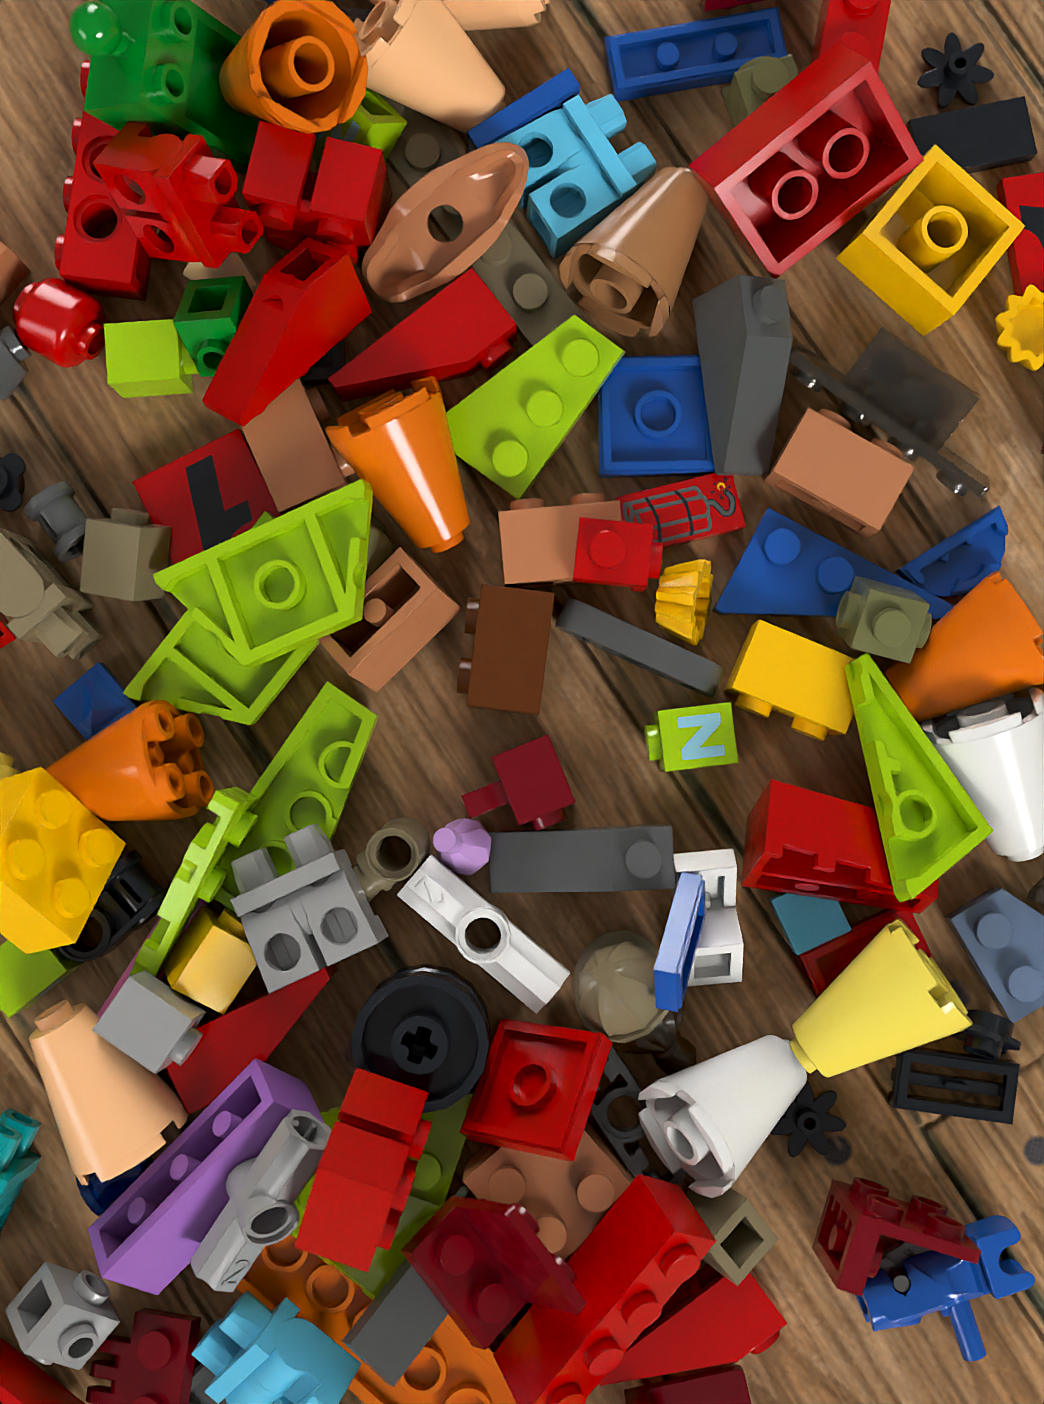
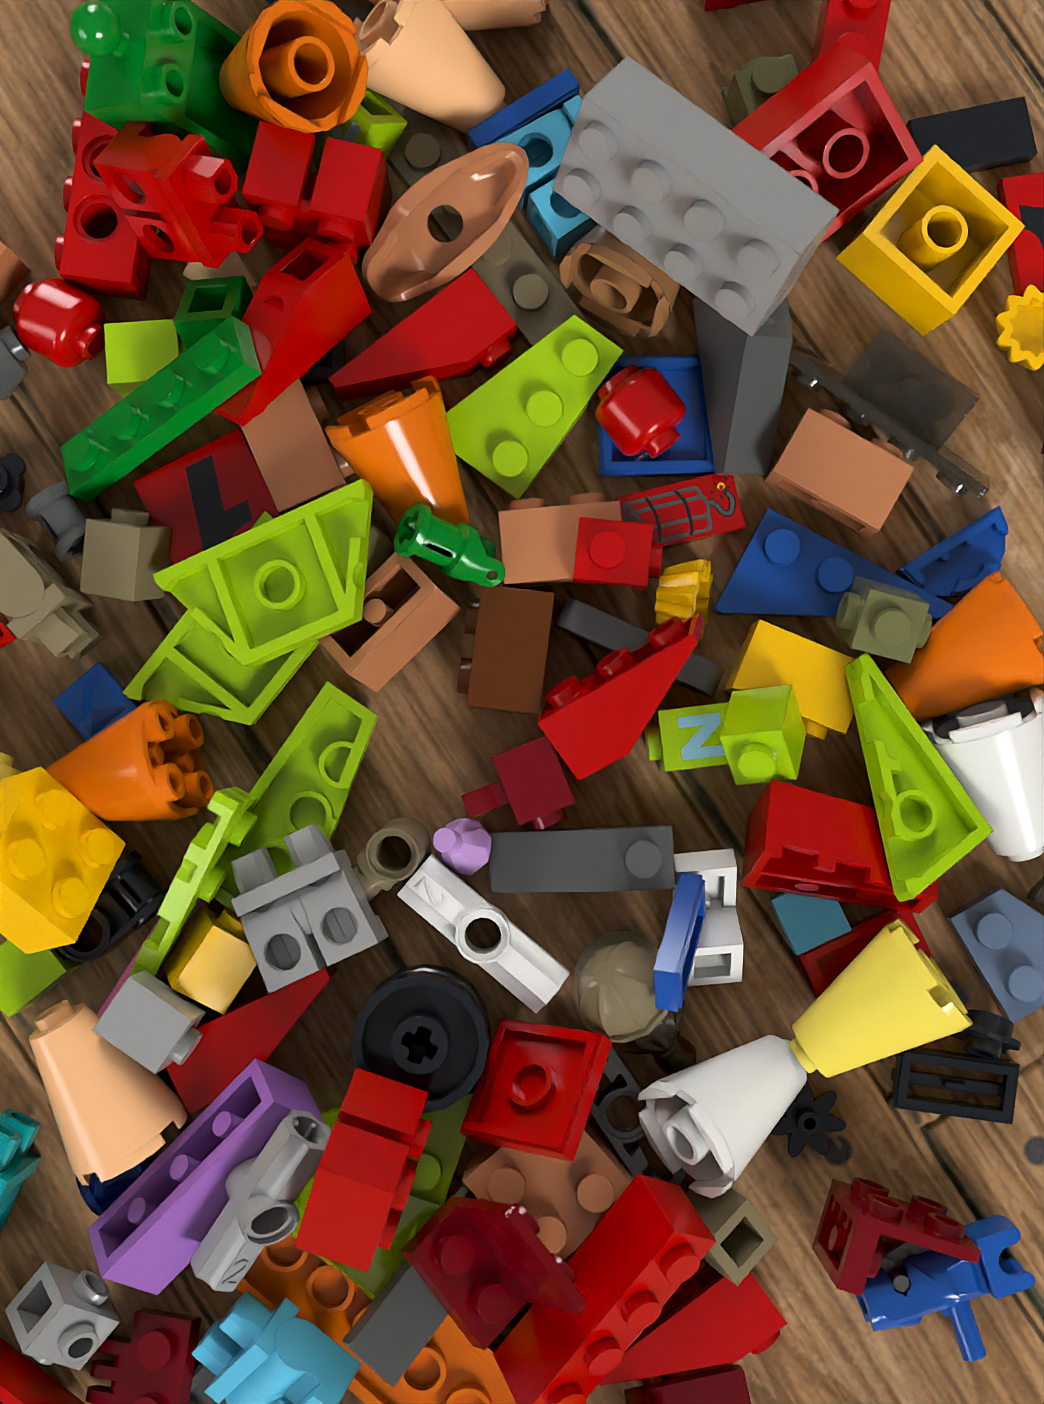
blue tile [604,7,787,102] -> none
black plant [917,33,994,109] -> none
none -> green plate [61,315,262,502]
none -> green piece [393,502,506,587]
none -> red slope [537,612,704,781]
none -> light grey brick [552,56,839,337]
none -> red head [595,364,686,459]
none -> lime brick [720,684,806,785]

